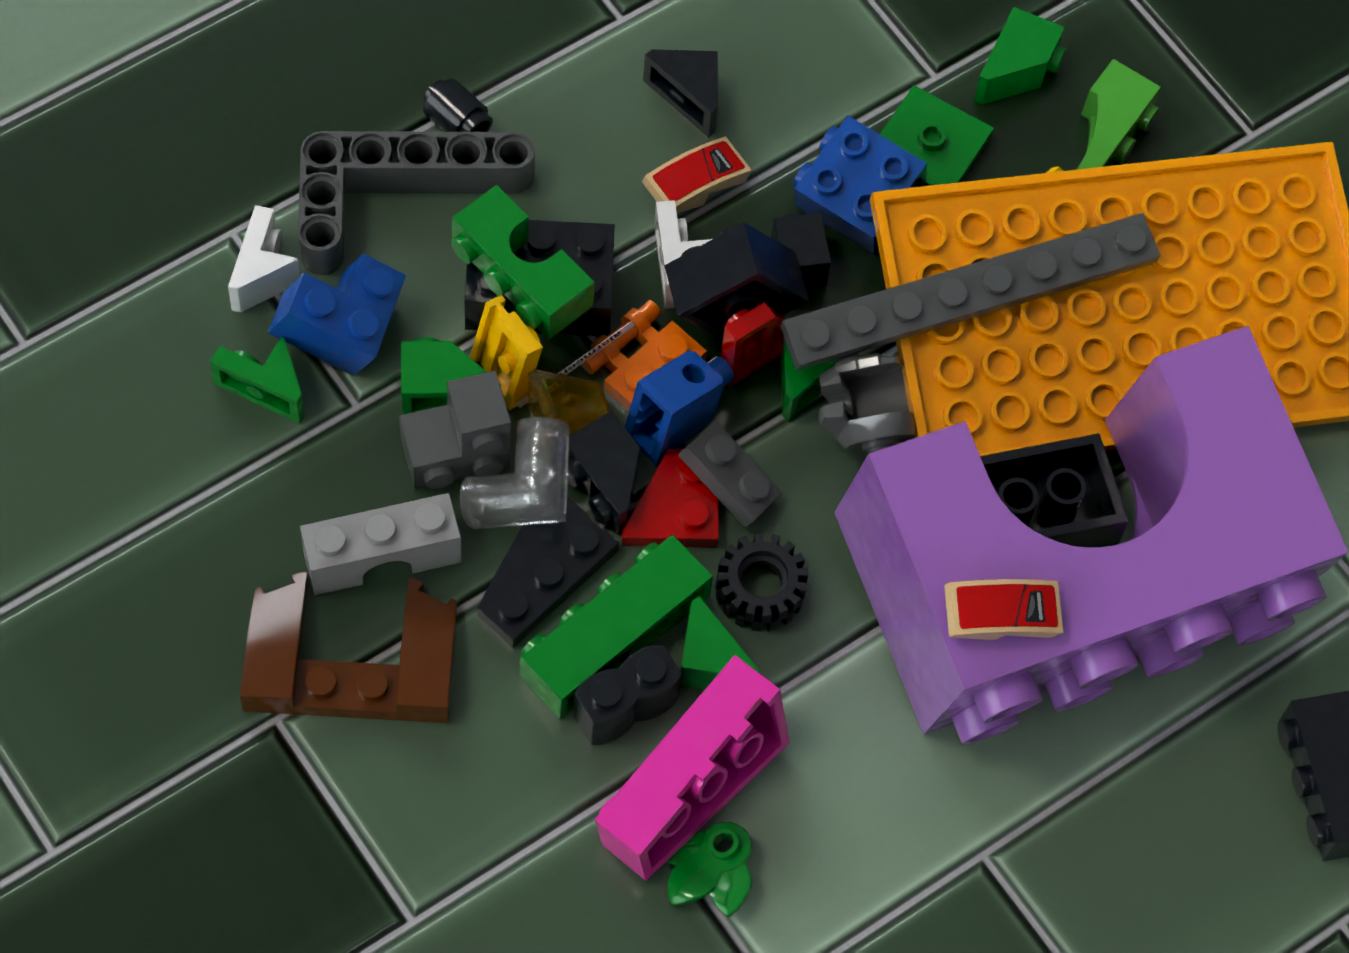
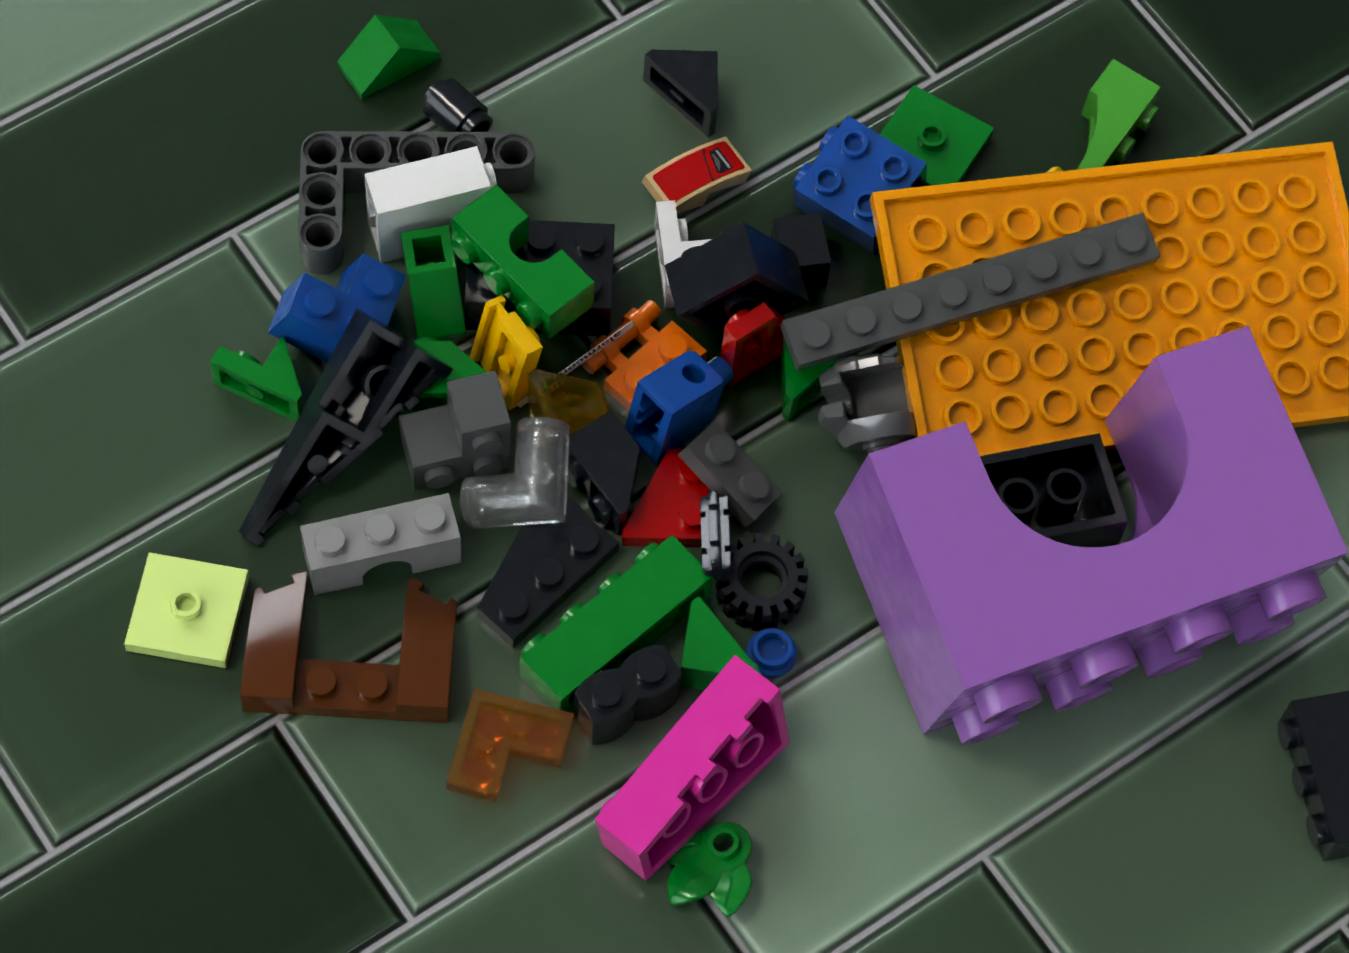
white slope [228,205,300,312] -> none
slope [944,579,1063,640] -> none
green slope [973,7,1067,105] -> none
none -> yellowish green plate [124,552,249,668]
none -> black wedge [239,308,453,545]
none -> green slope [337,14,441,99]
none -> white brick [364,146,497,263]
none -> green slope [401,225,467,341]
none -> clear orange plate [446,688,574,802]
none -> axle [700,490,732,580]
none -> blue plate [746,628,797,678]

